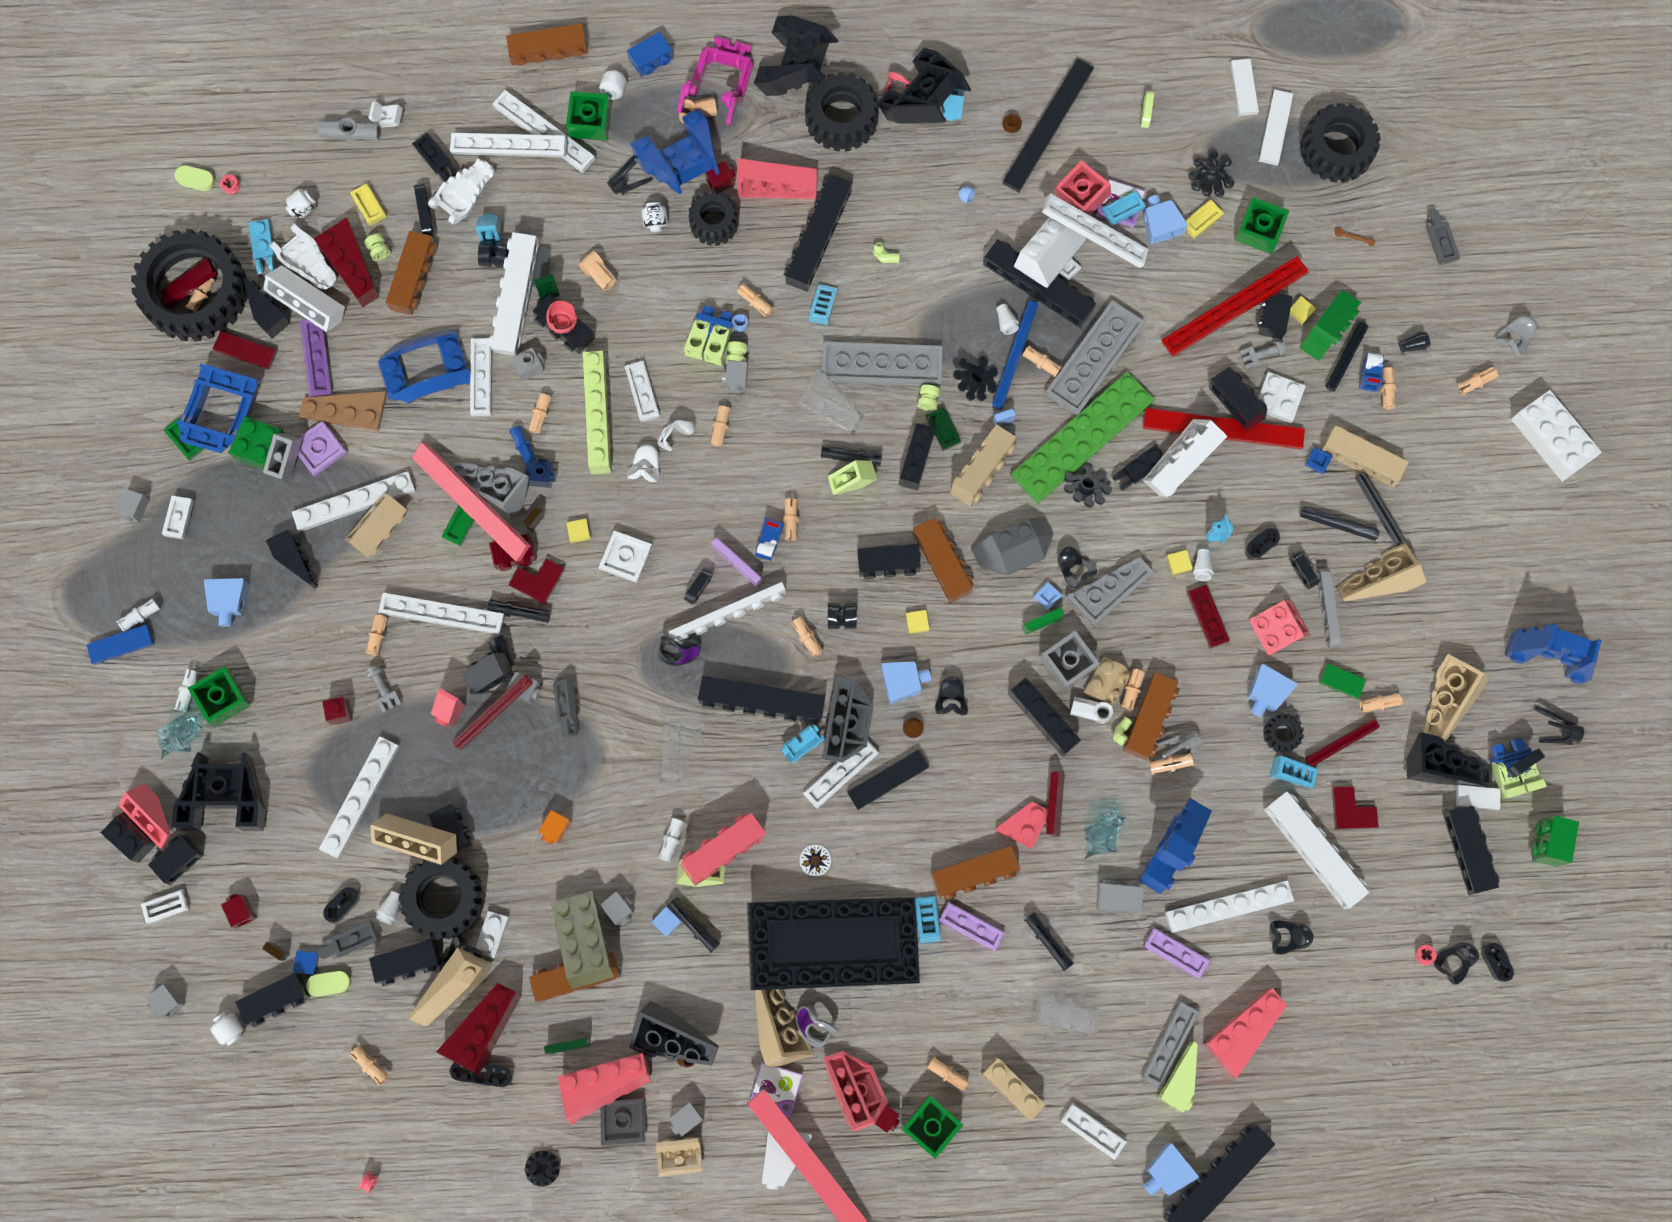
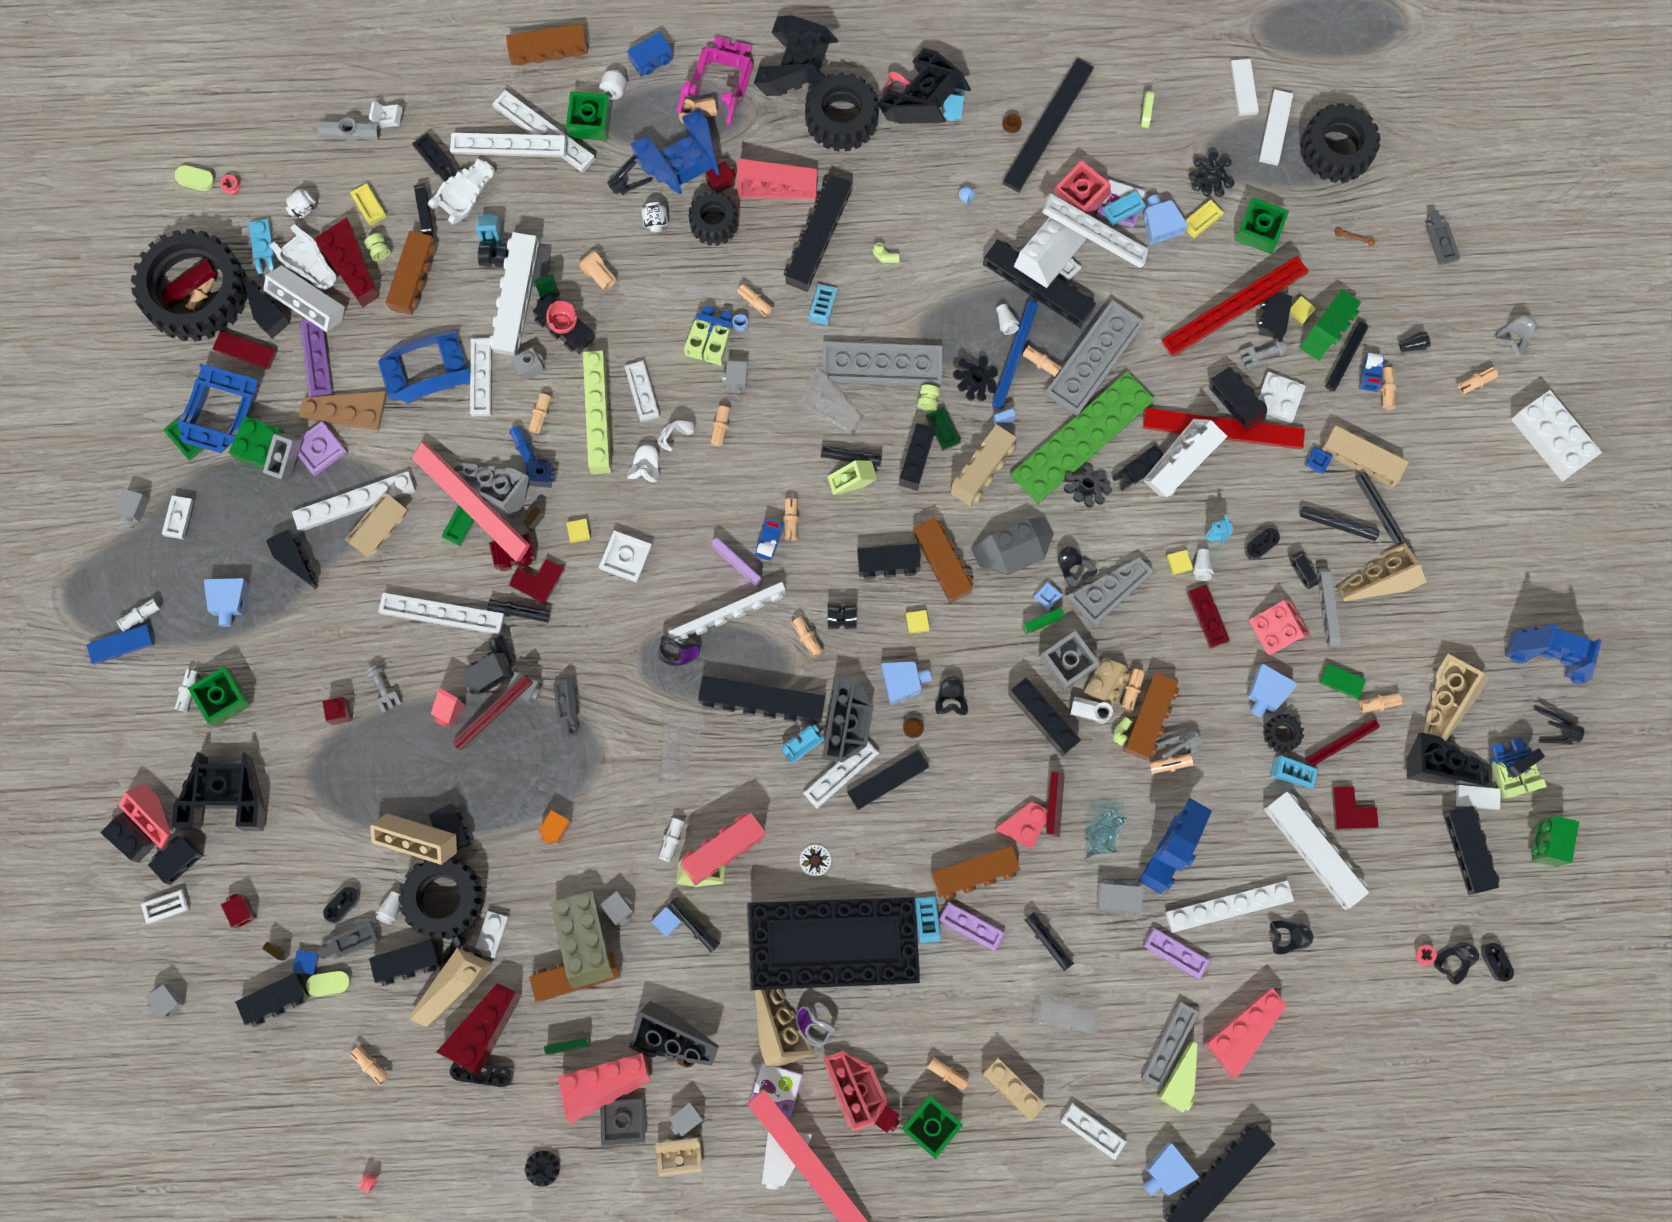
clear light blue hair [157,712,203,759] -> none
white head [210,1012,244,1046] -> none
white plate [319,736,400,859] -> none
light nougat axle [365,614,387,656] -> none
black beam [684,568,714,605] -> none
yellowish green wheel [726,341,747,364] -> none

